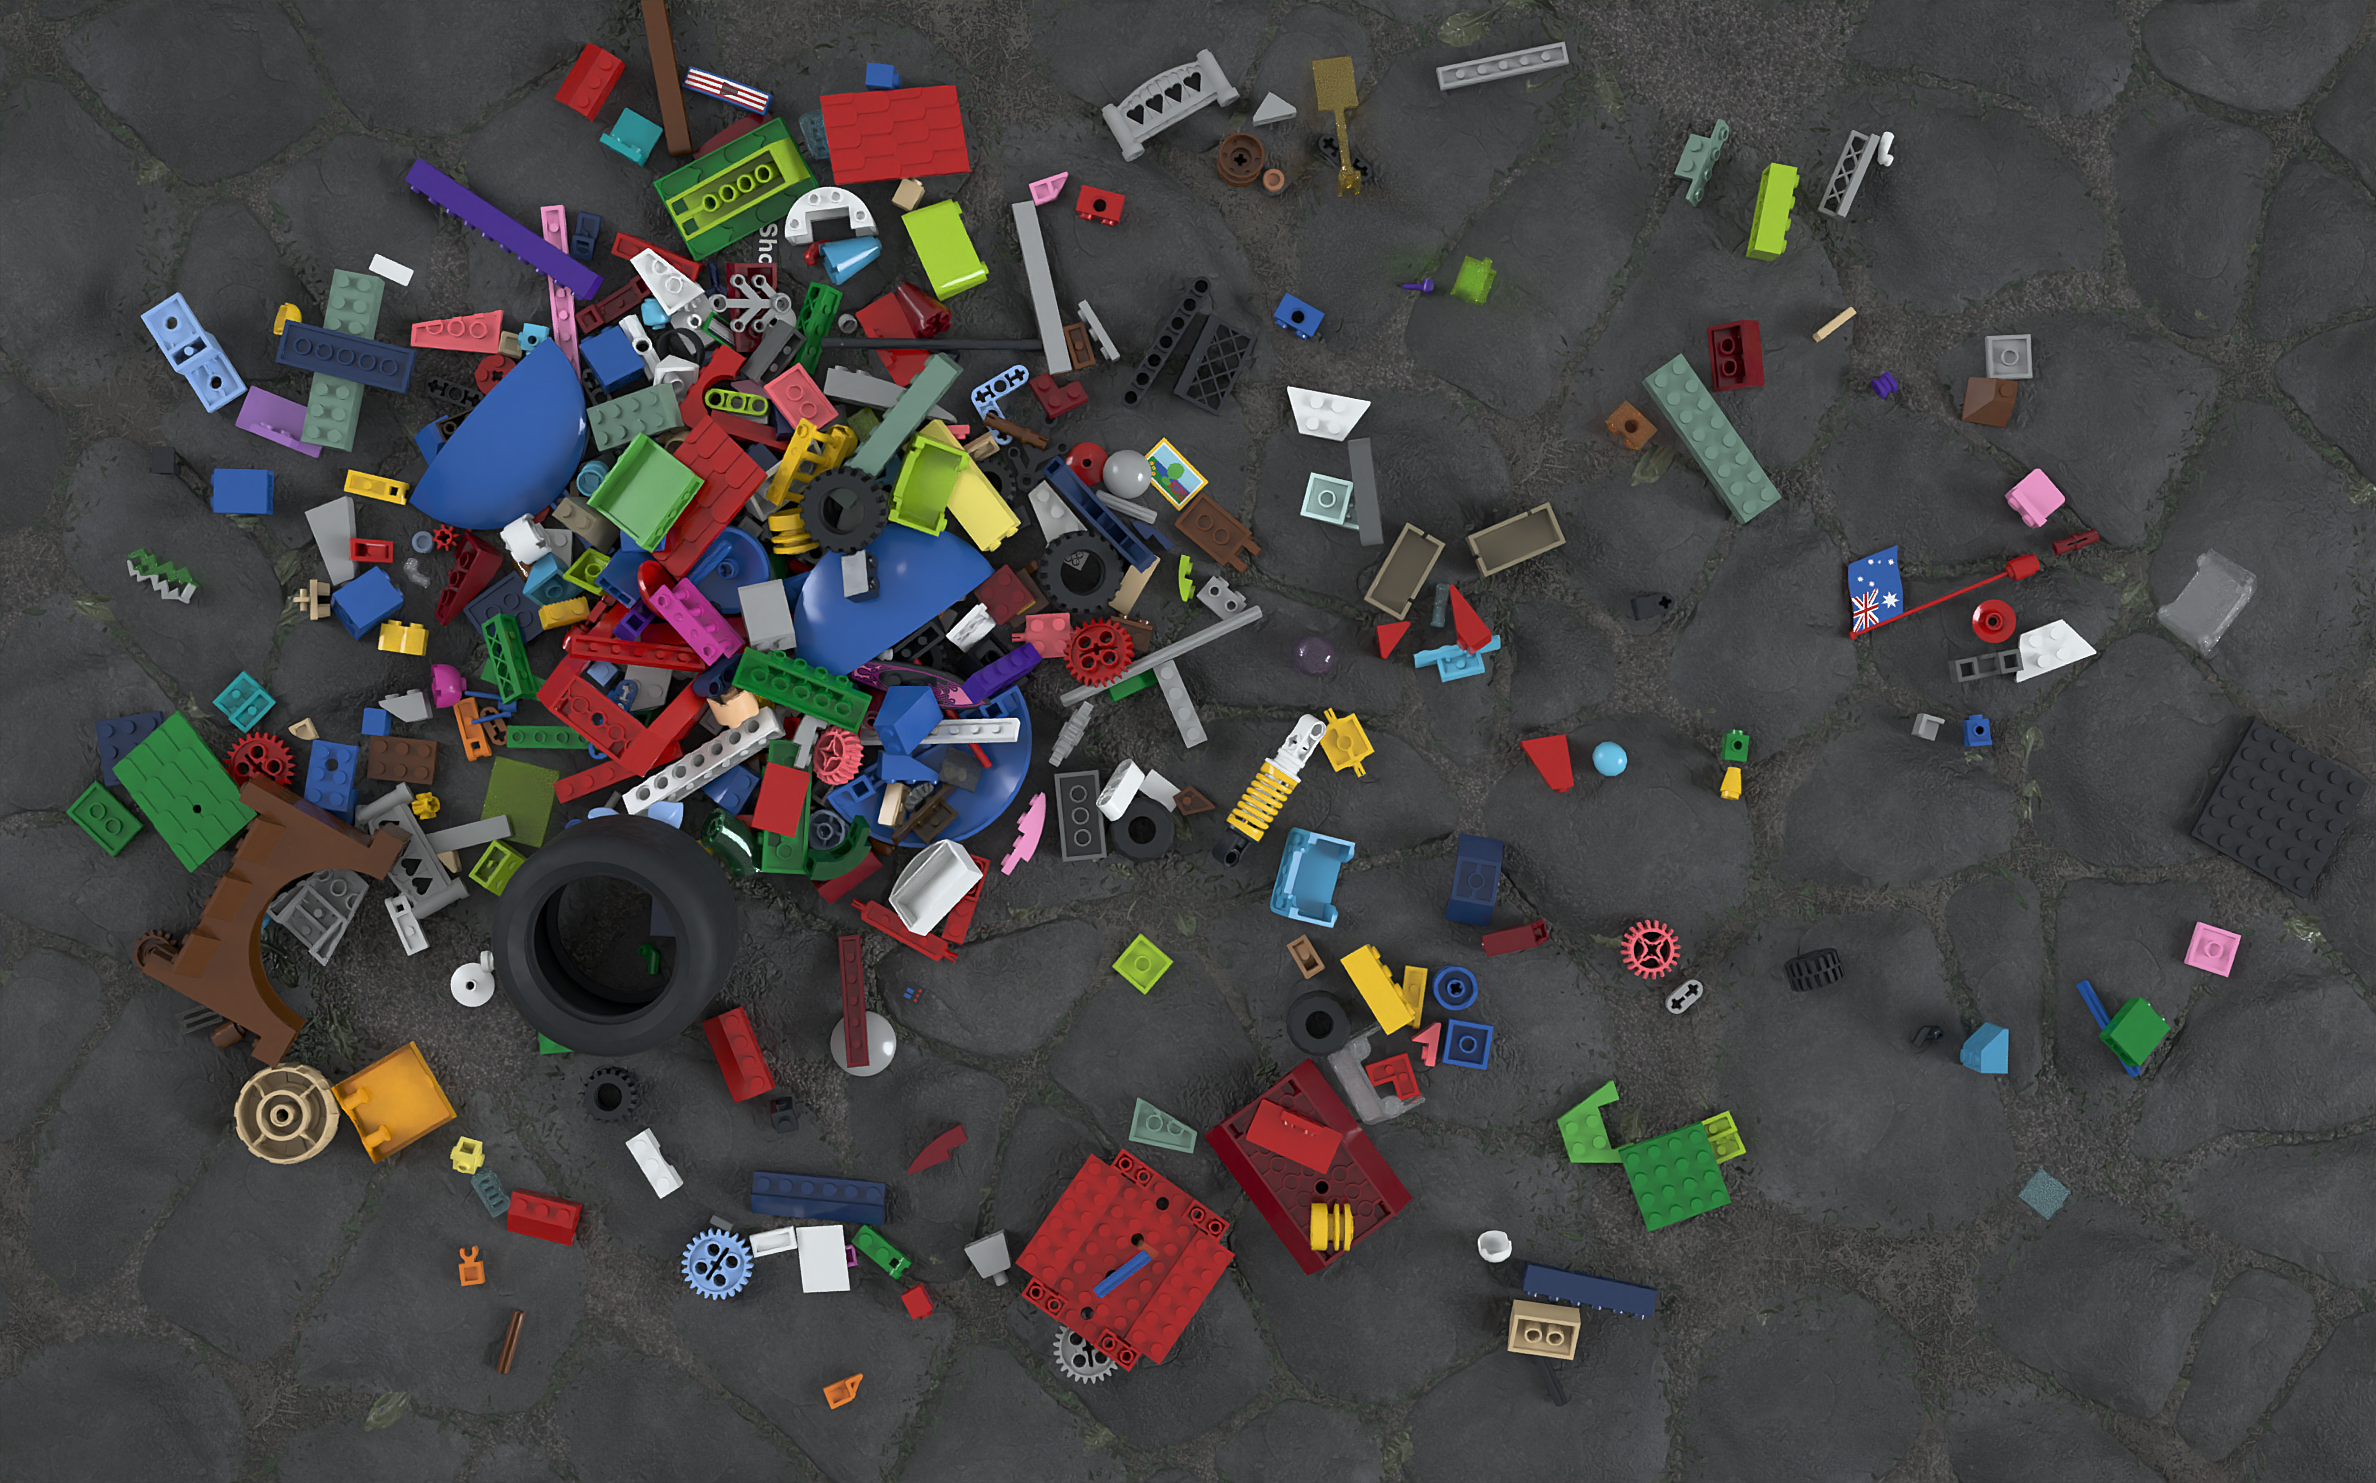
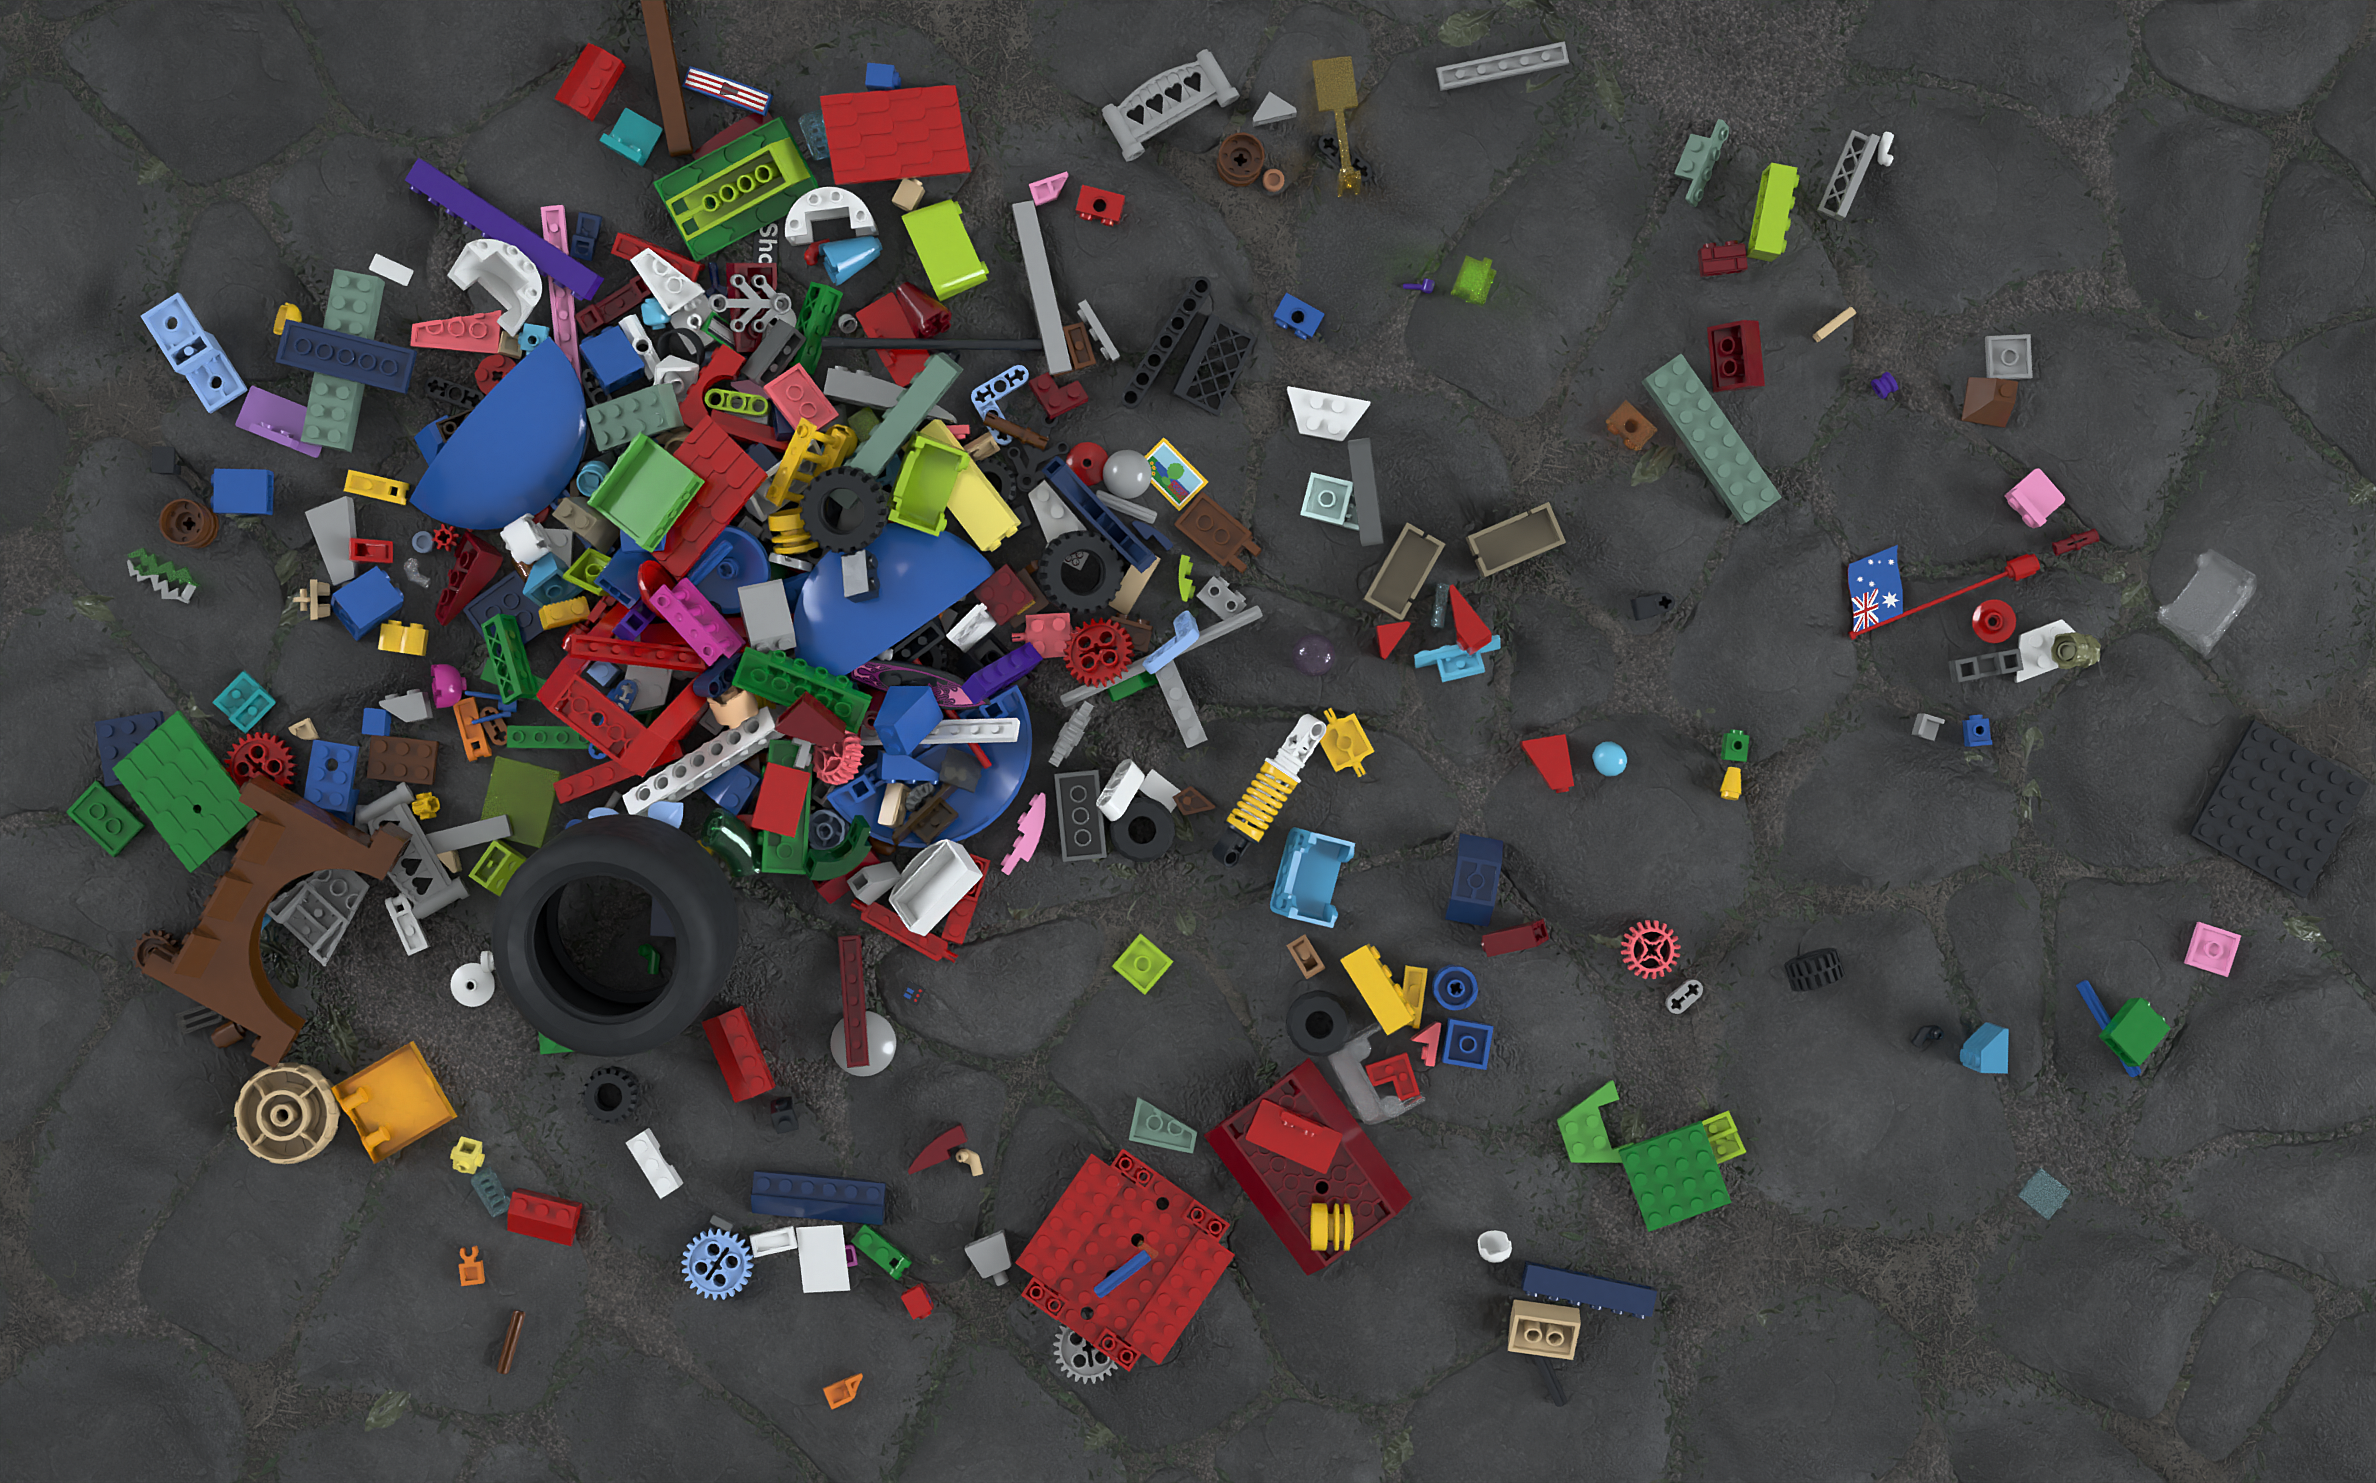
none -> reddish brown wheel [159,498,219,549]
none -> white cylinder [447,239,542,337]
none -> light grey tile [768,553,813,572]
none -> dark red slope [774,691,847,748]
none -> light grey slope [847,861,902,905]
none -> tan arm [956,1148,983,1176]
none -> light blue beam [1142,611,1199,674]
none -> dark red brick [1698,240,1748,277]
none -> olive hair [2051,632,2101,669]

